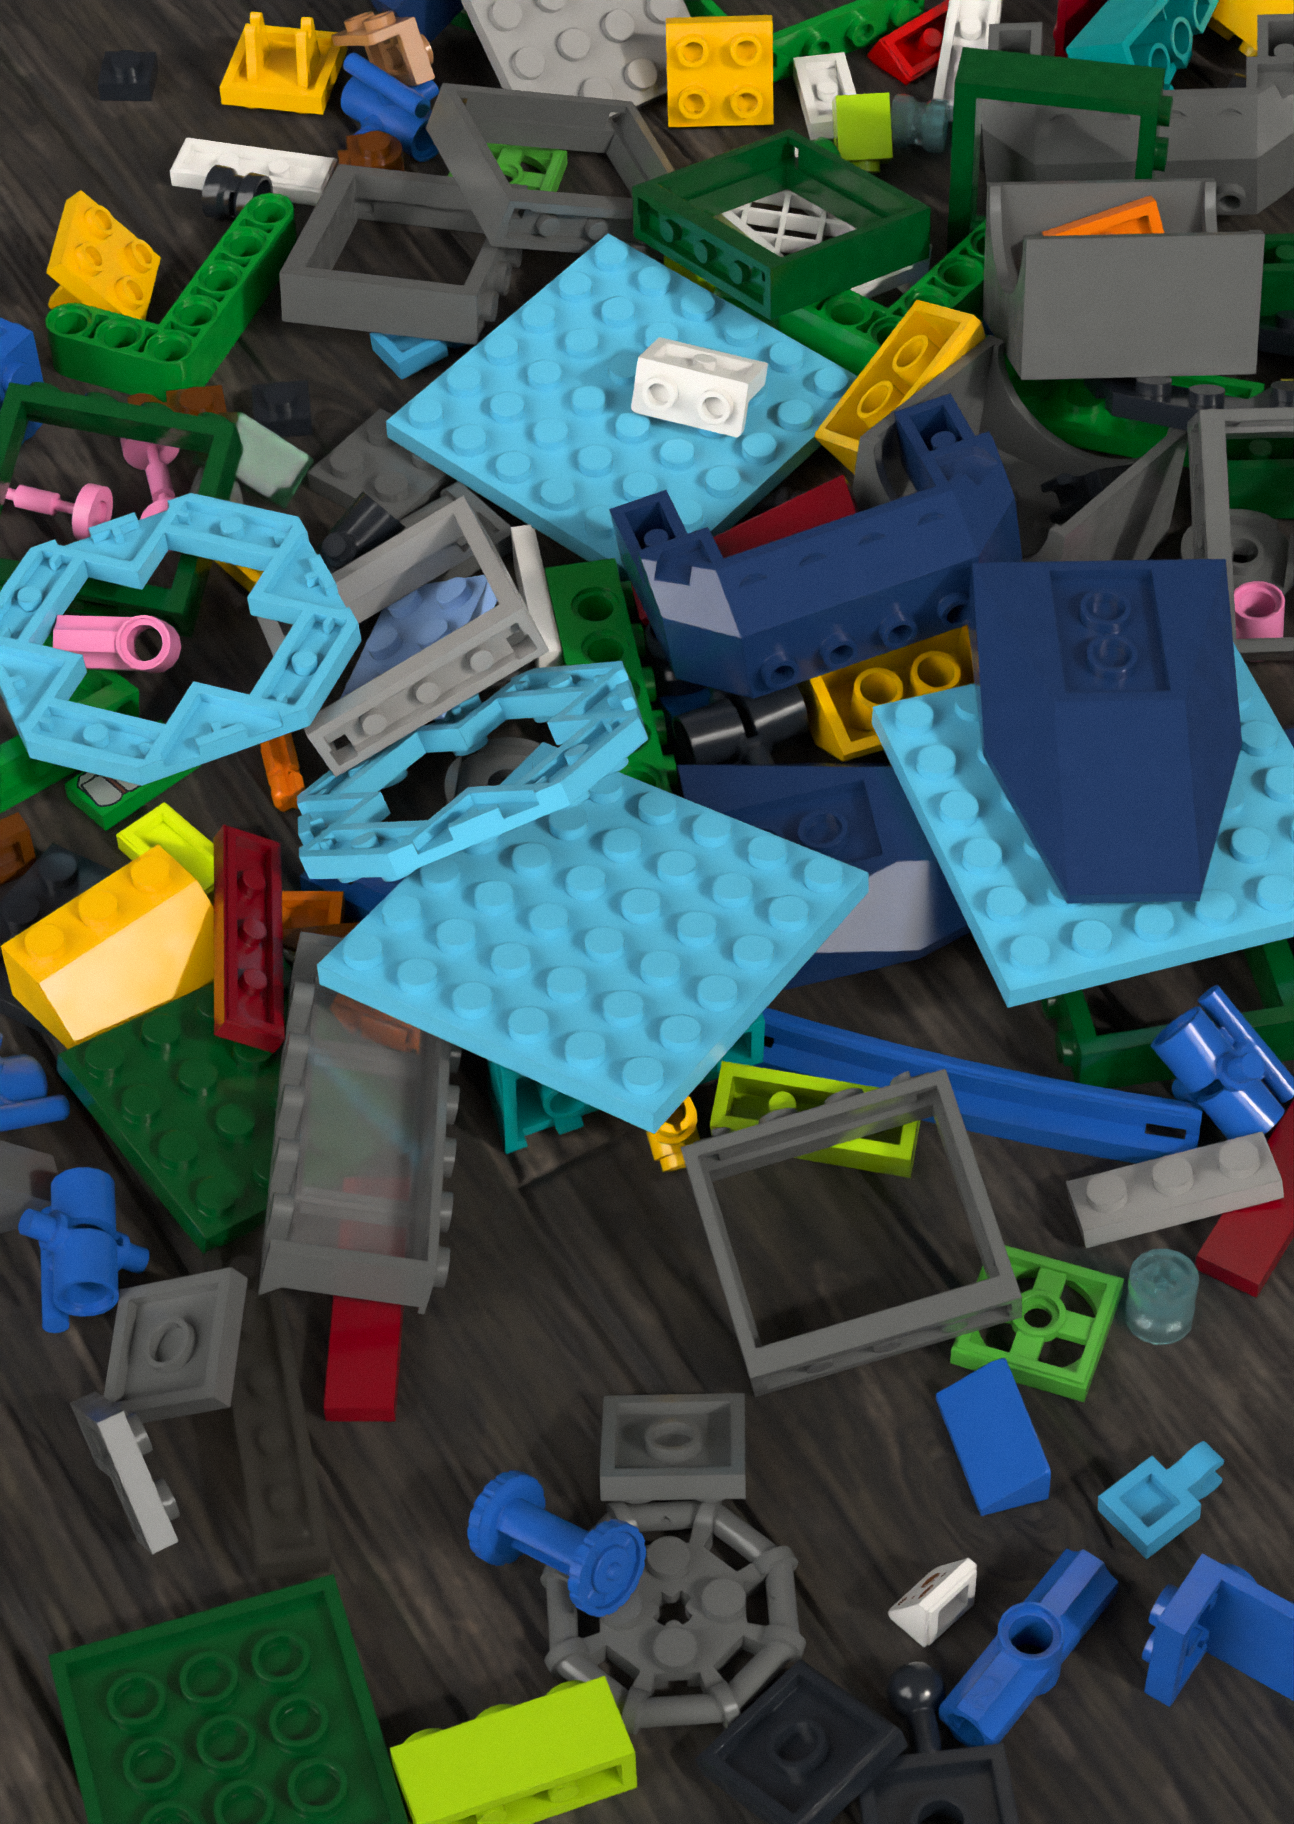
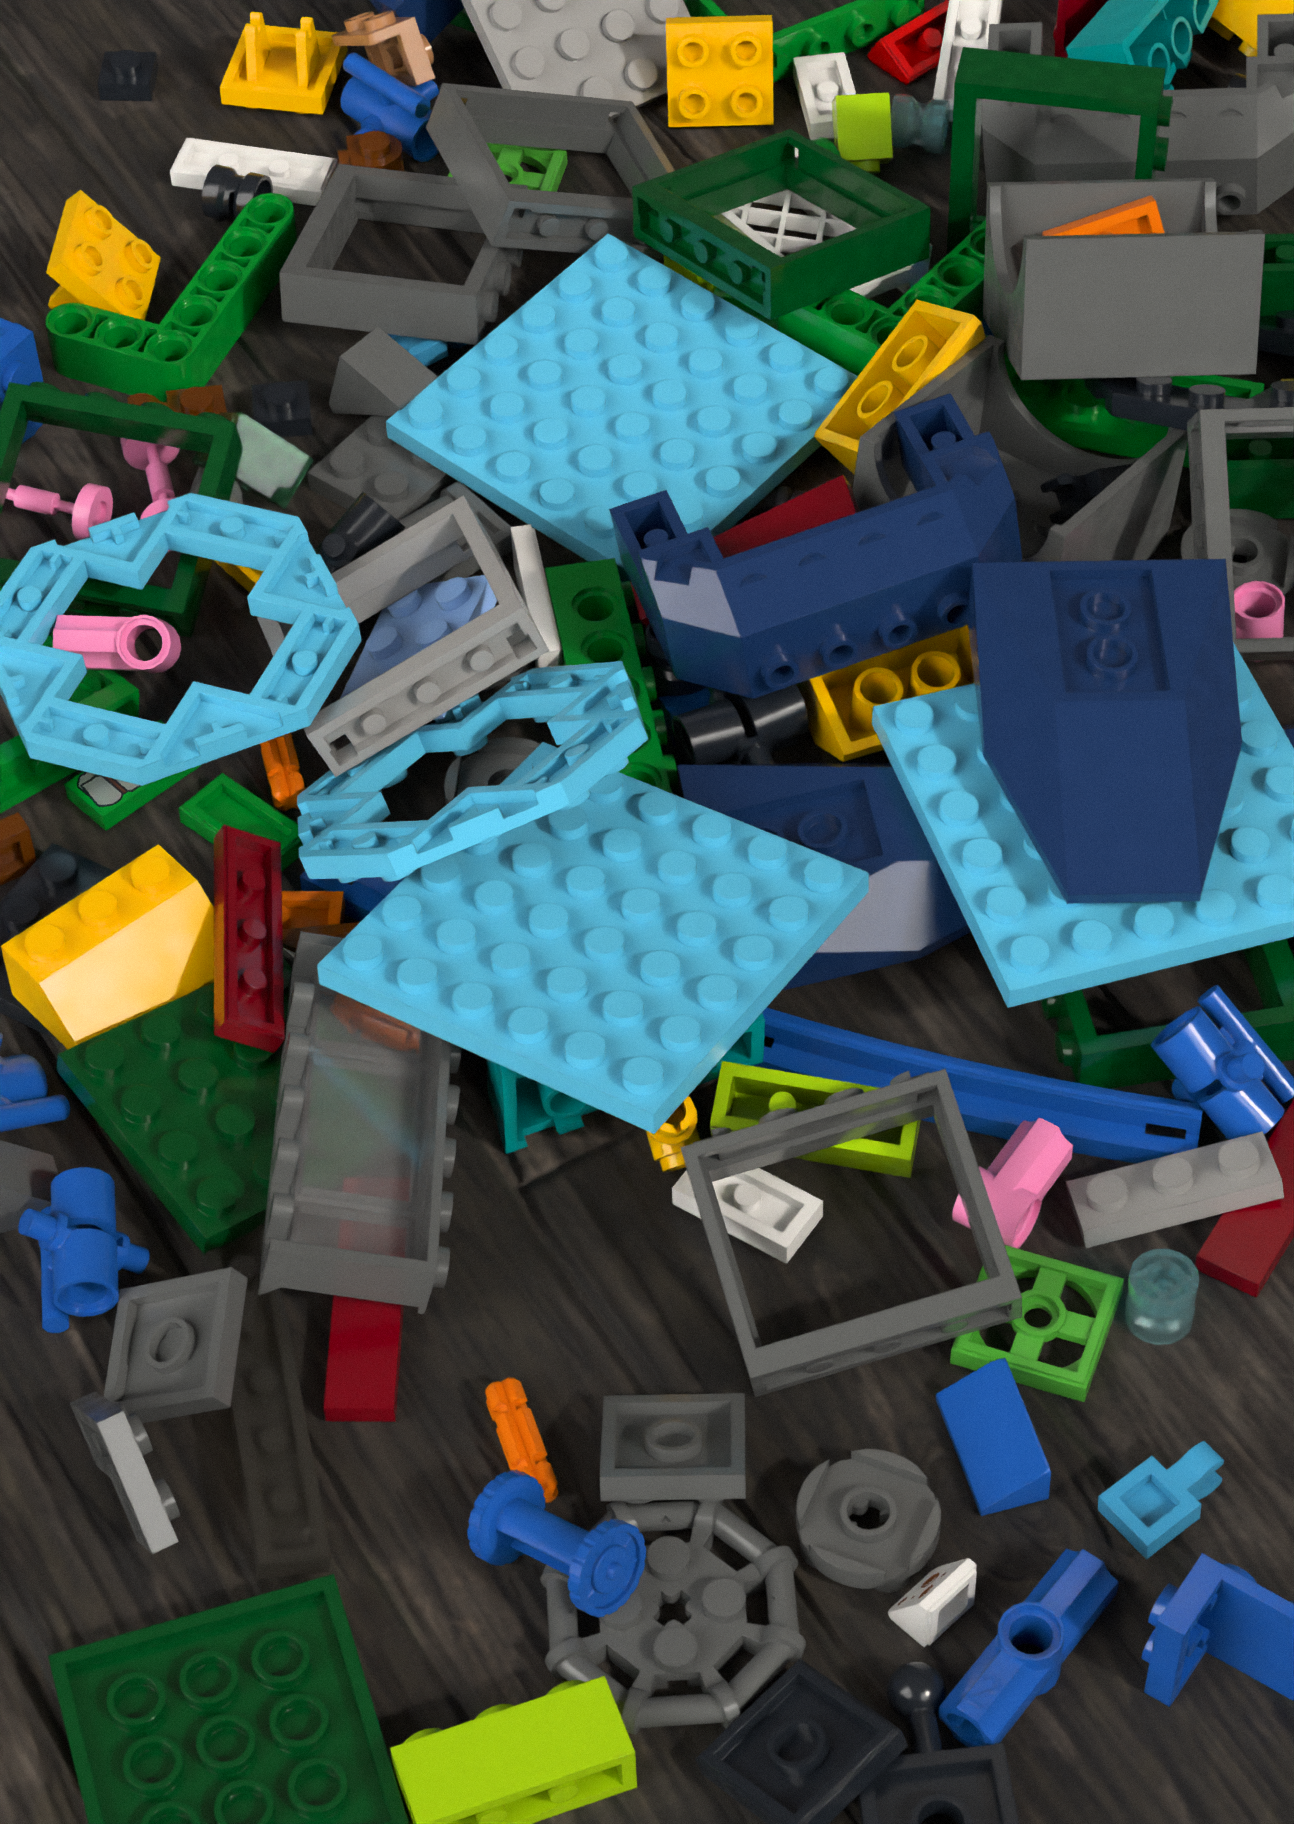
neon yellow tile [116,802,214,905] -> none
white bracket [631,337,768,437] -> none
none -> green tile [178,773,303,871]
none -> dark grey slope [329,327,438,416]
none -> orange axle [485,1377,558,1503]
none -> white plate [672,1168,823,1264]
none -> dark grey plate [796,1449,941,1593]
none -> bright pink piece [952,1118,1073,1249]

